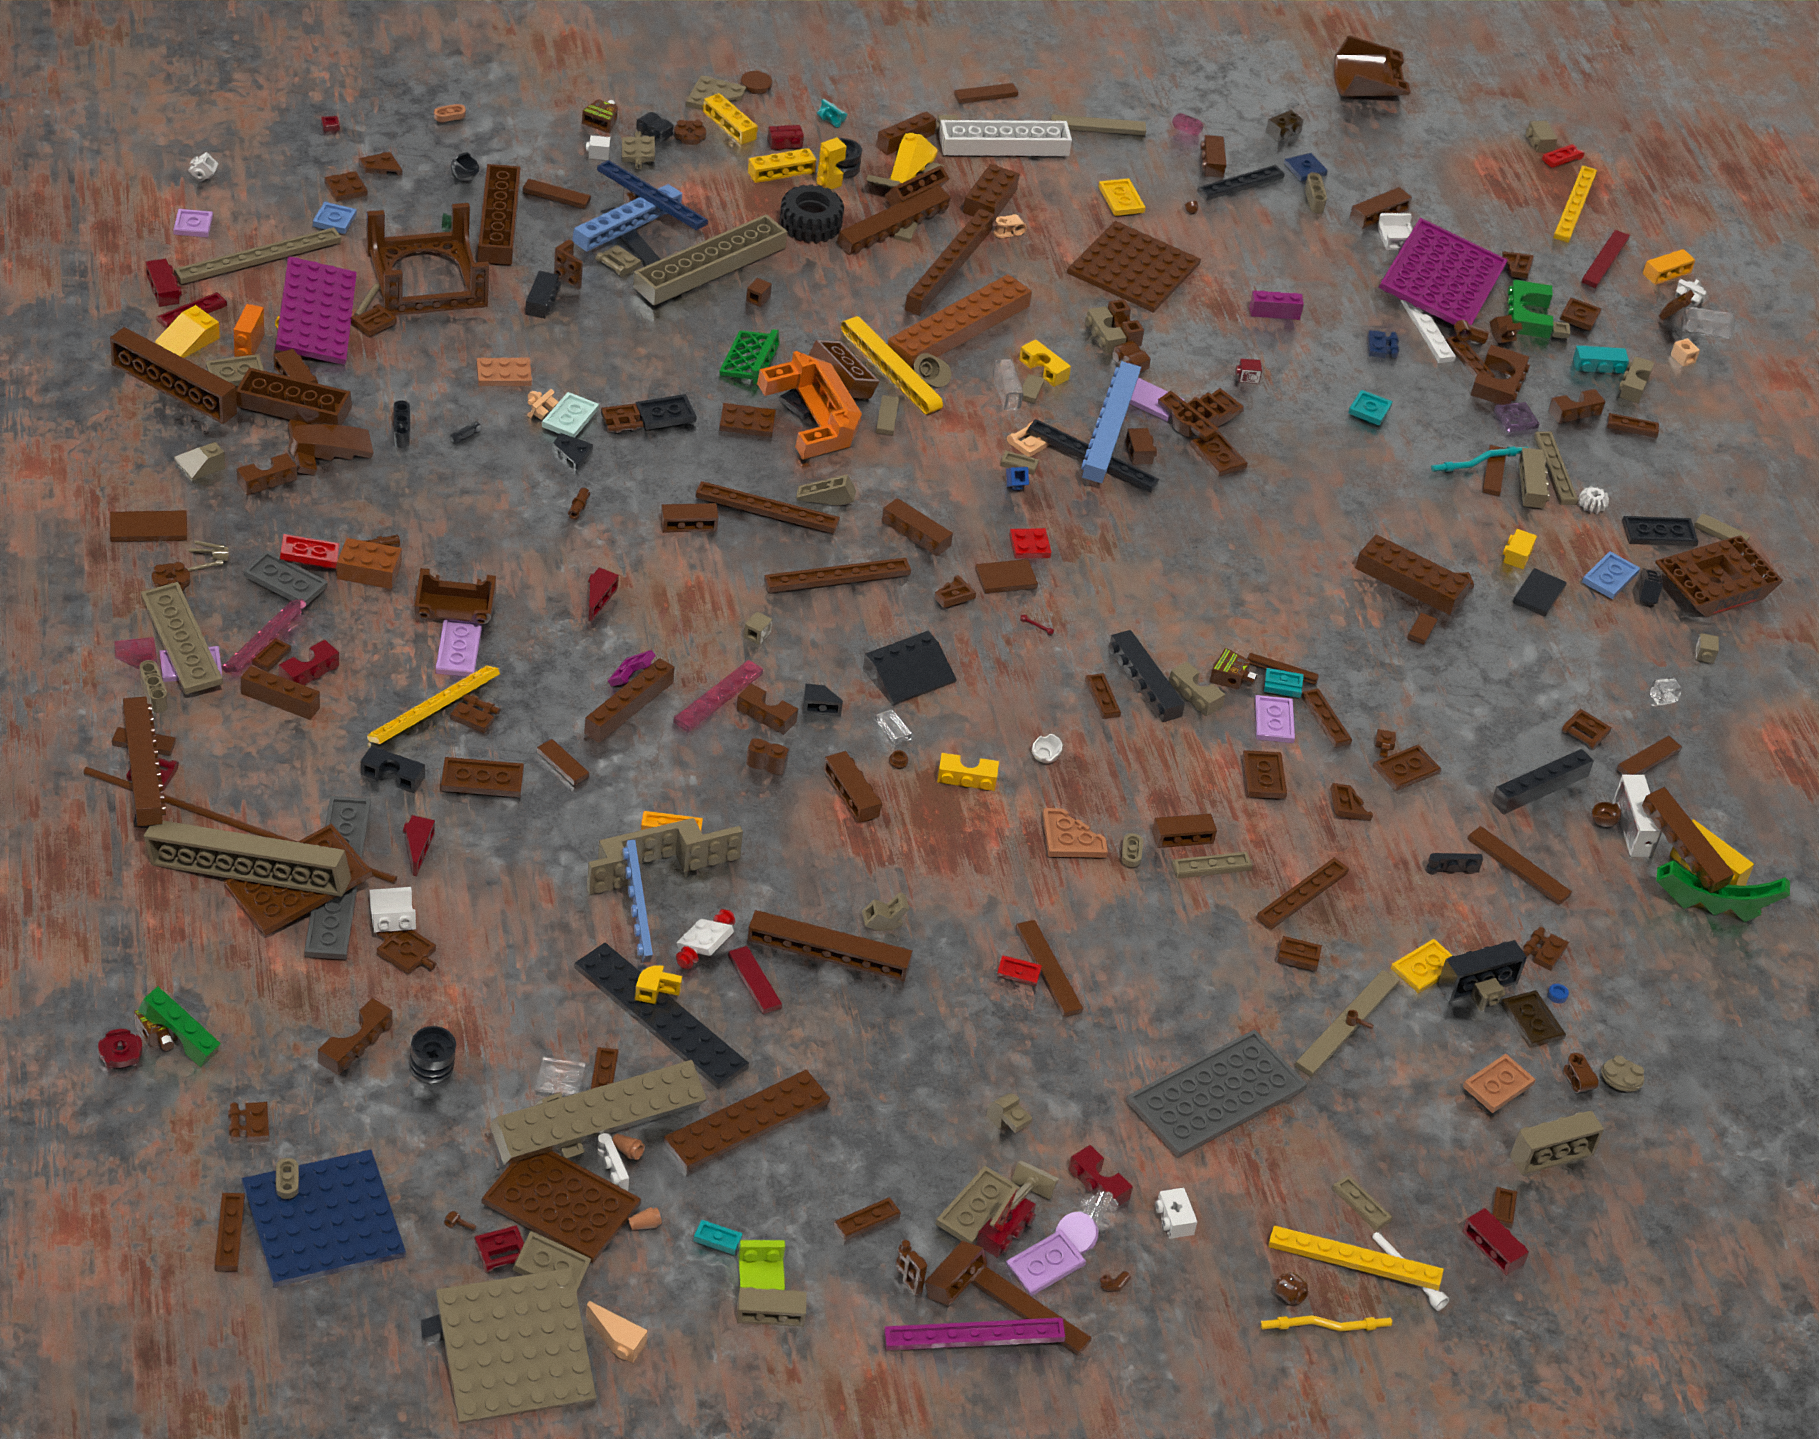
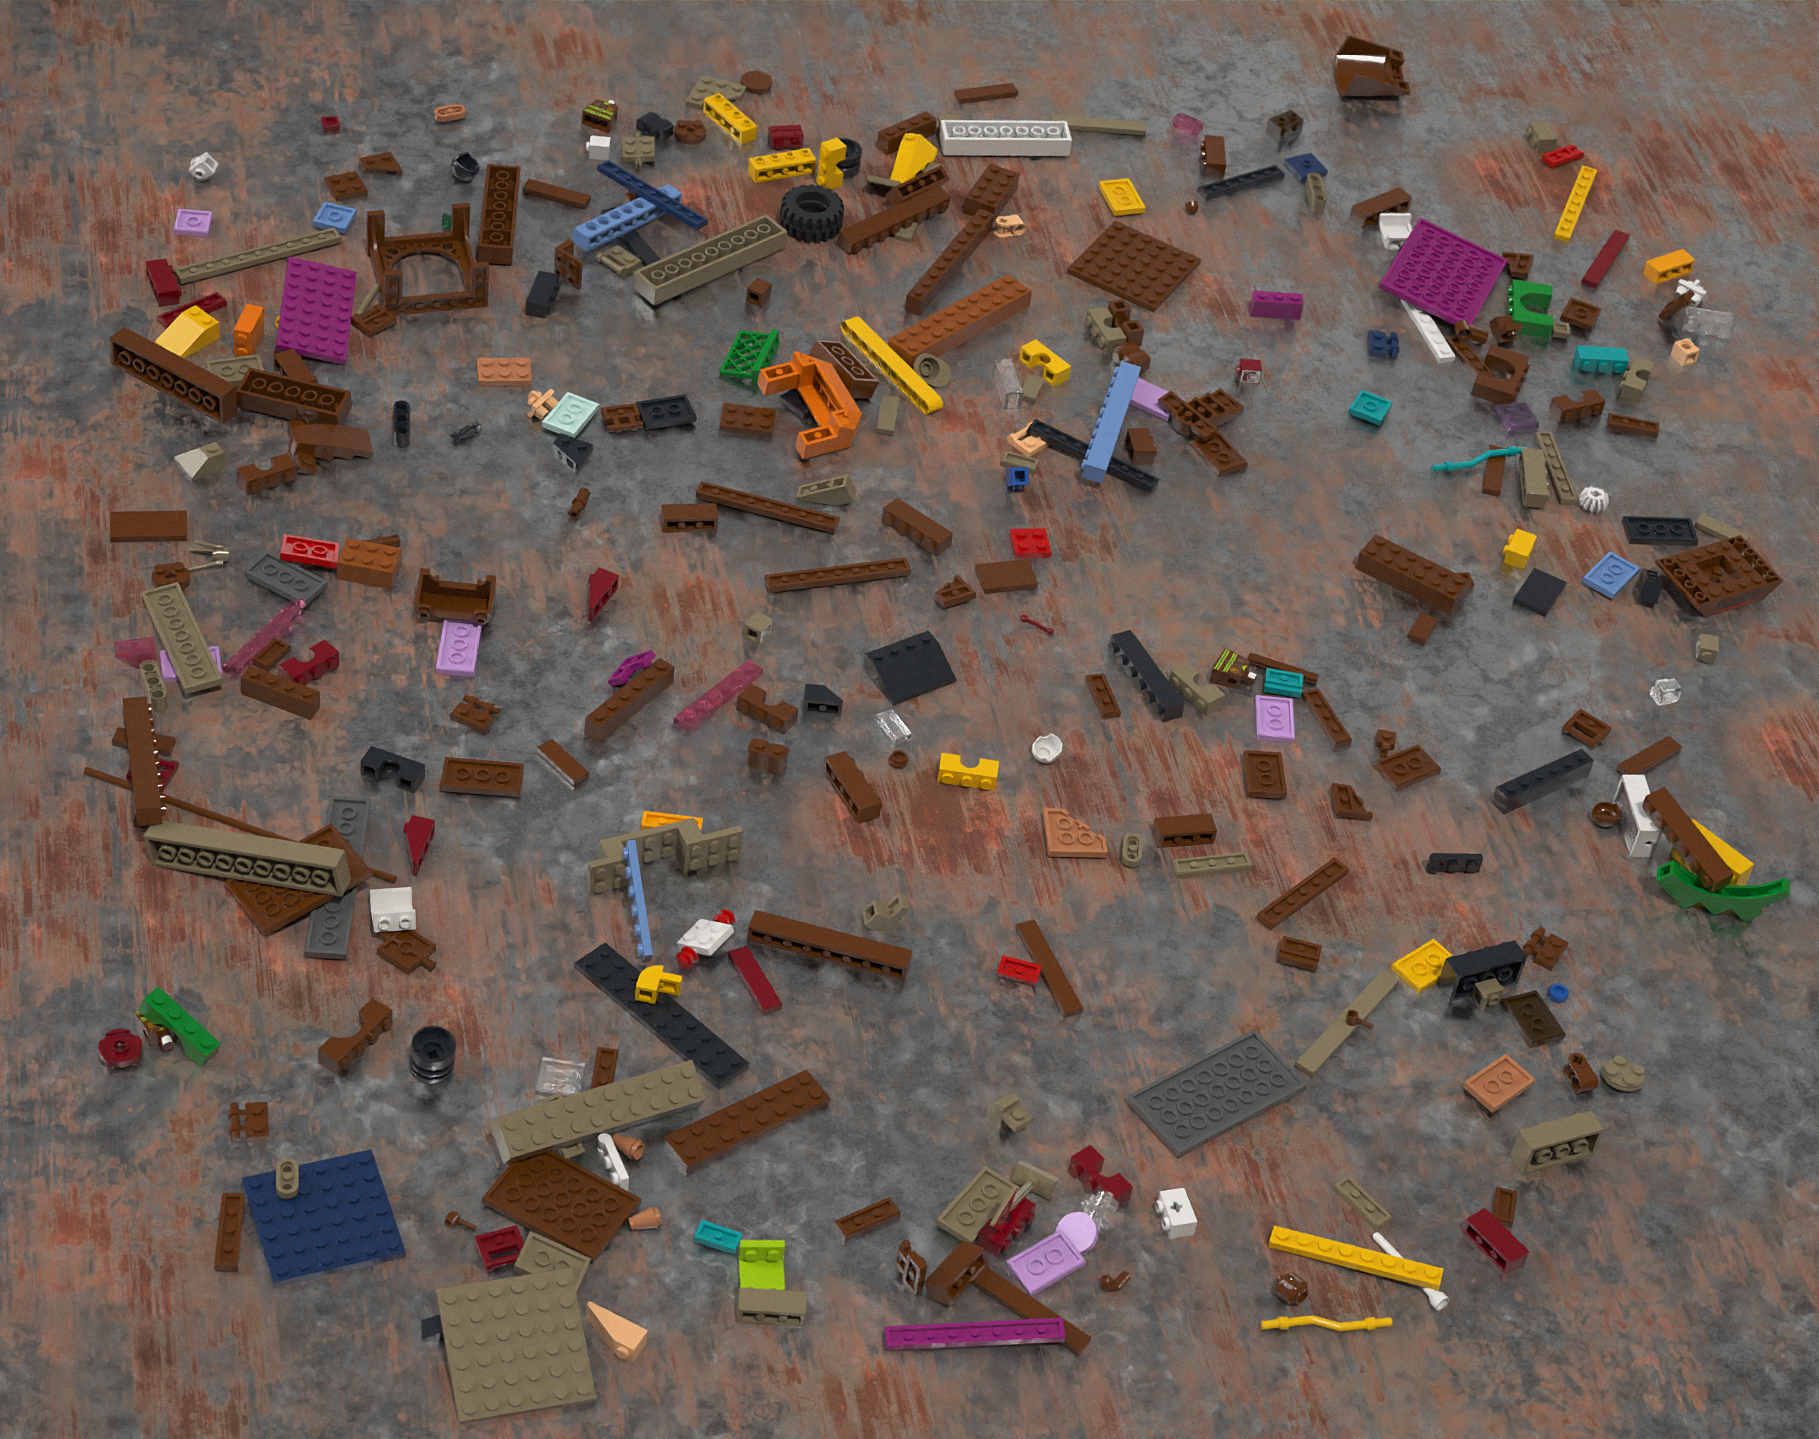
yellow tile [367,665,500,744] -> none
teal hips [817,99,847,127] -> none
reddish brown tile [1468,826,1572,905] -> none

